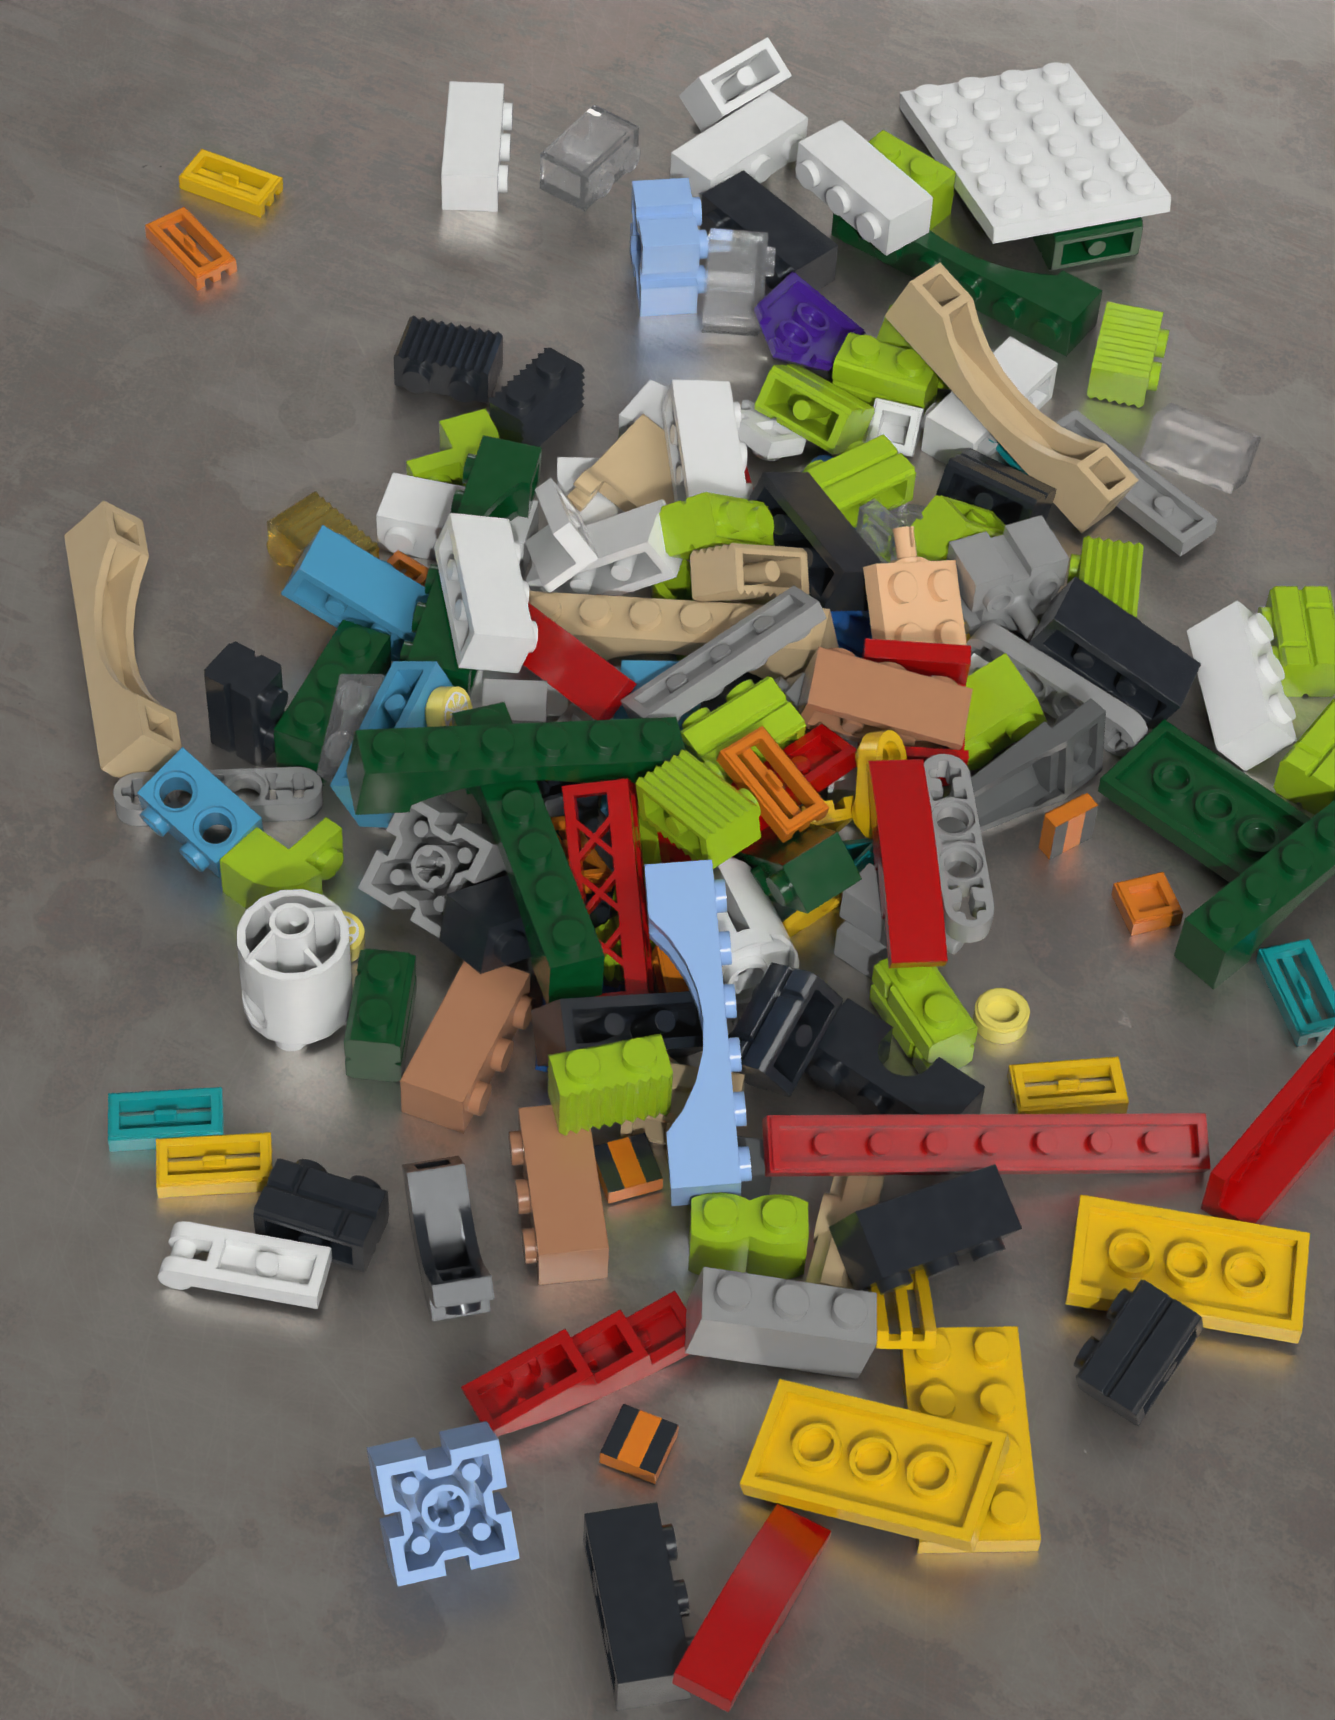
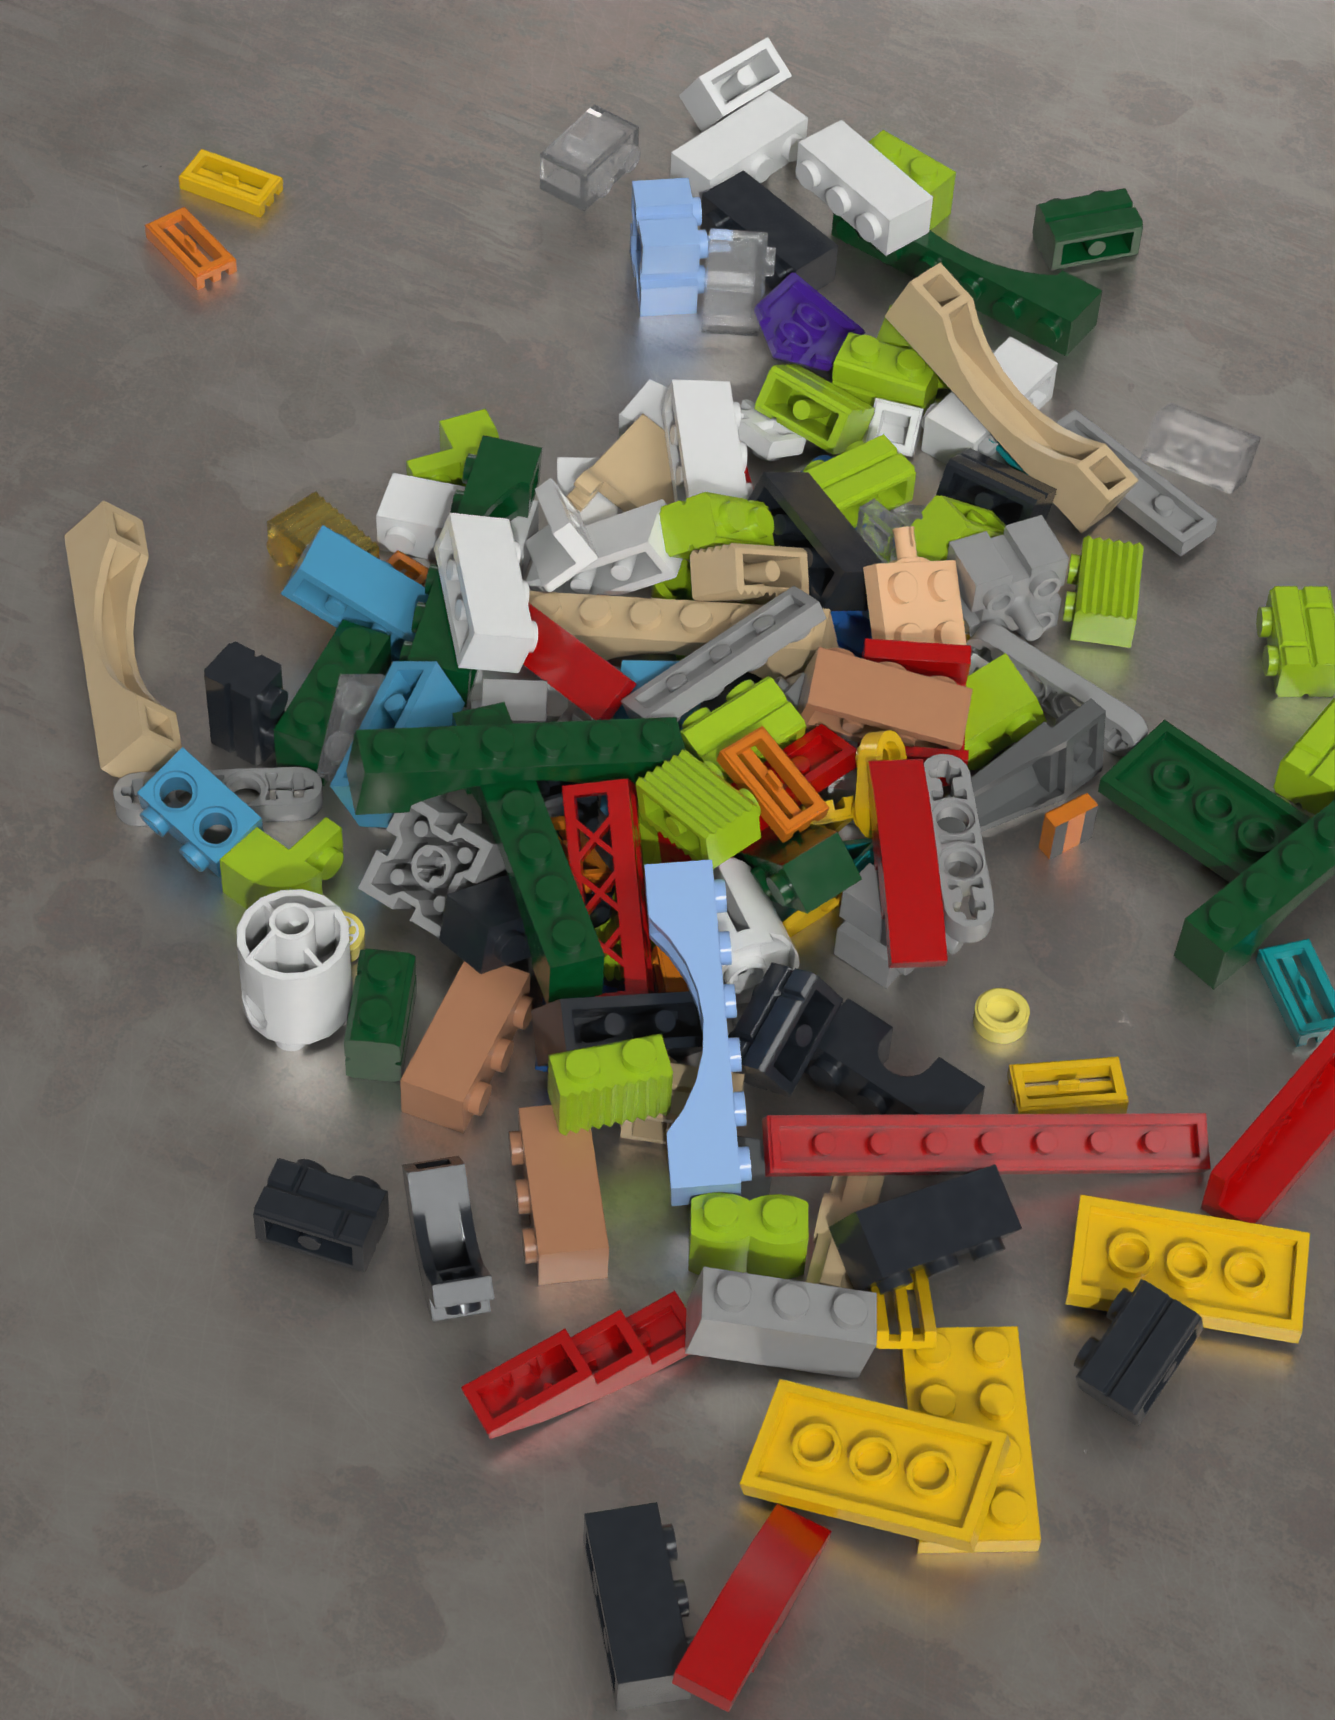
teal tile [108,1087,224,1152] -> none
yellow tile [156,1132,273,1198] -> none
white plate [158,1221,332,1309] -> none
light blue brick [367,1421,520,1586] -> none
black brick [394,315,503,403] -> none
light yellow tile [425,686,472,727] -> none
white brick [441,81,513,212] -> none
black brick [489,347,585,447] -> none
tile [594,1132,663,1204] -> none
tile [599,1404,679,1484] -> none
lime brick [869,958,978,1074] -> none
white plate [900,62,1171,244] -> none
black brick [1029,576,1201,729] -> none
lime brick [1087,301,1170,408] -> none
orange tile [1111,872,1184,936] -> none
white brick [1186,600,1297,771] -> none

